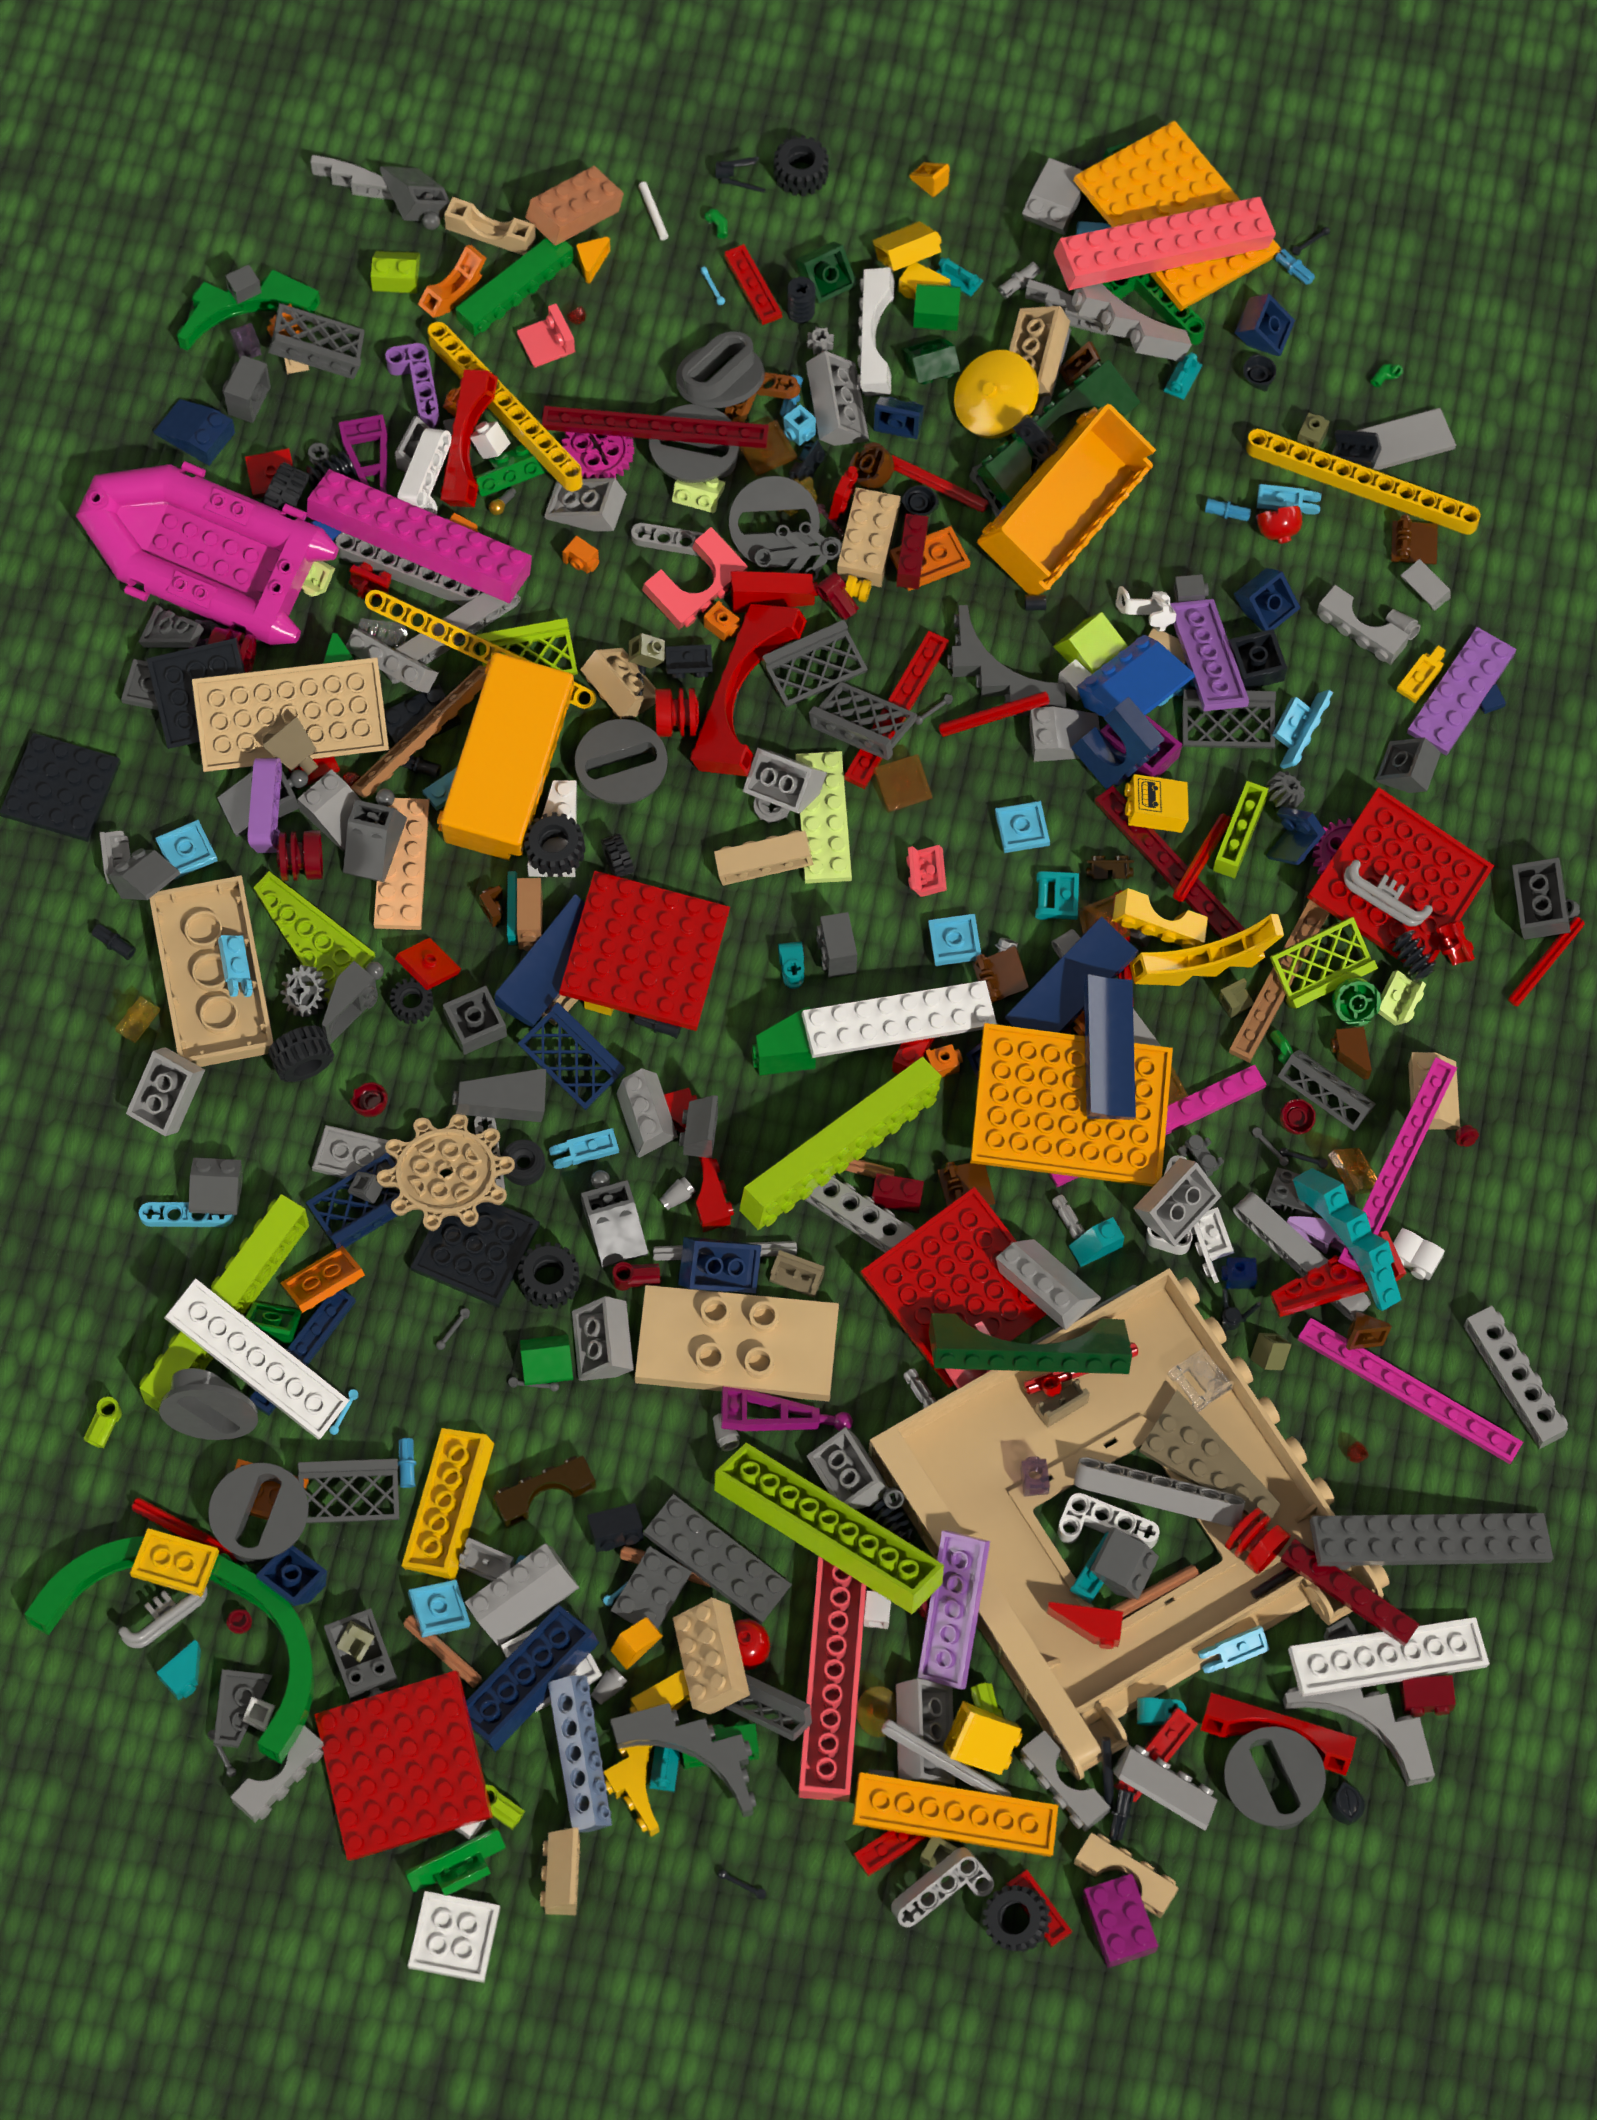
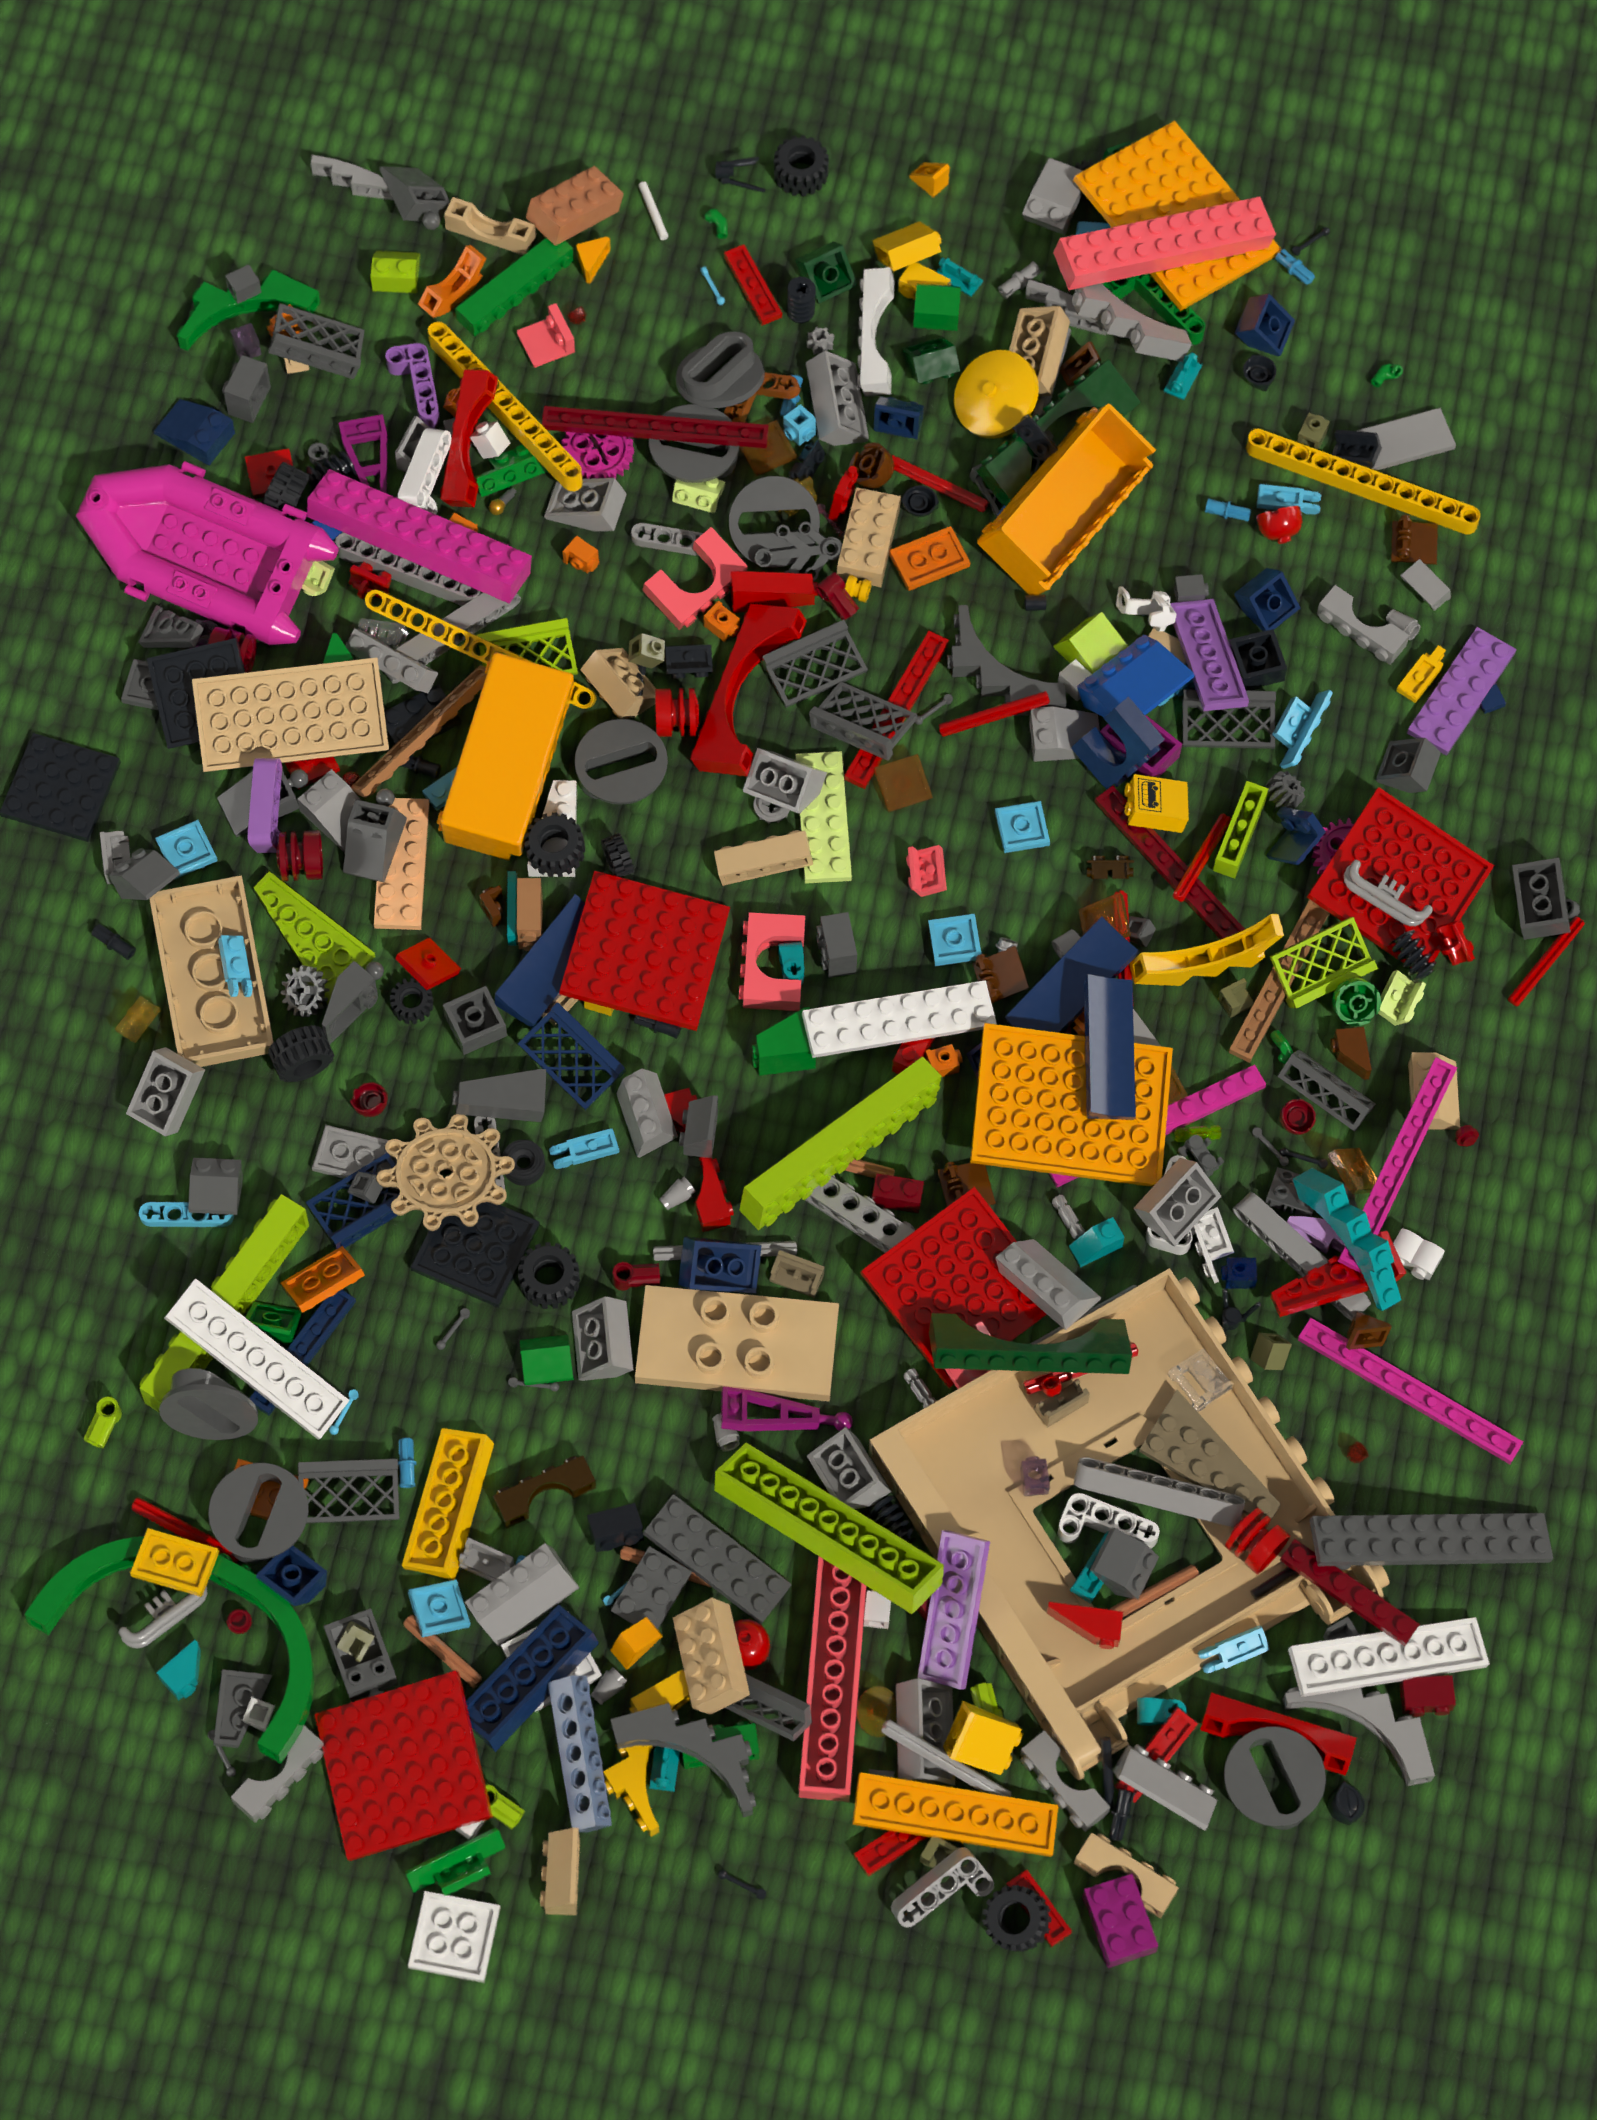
dark tan torso [262,717,319,775] -> none
slope [581,1170,648,1268] -> none
dark grey hinge [883,1487,904,1509] -> none
dark red brick [897,514,929,589] -> none
teal plate [1035,871,1079,920] -> none
yellow arch [1113,888,1208,949] -> none
light grey brick [1464,1306,1568,1449] -> none
none -> coral arch [739,913,805,1011]
none -> clear neon green axle [1174,1125,1221,1142]

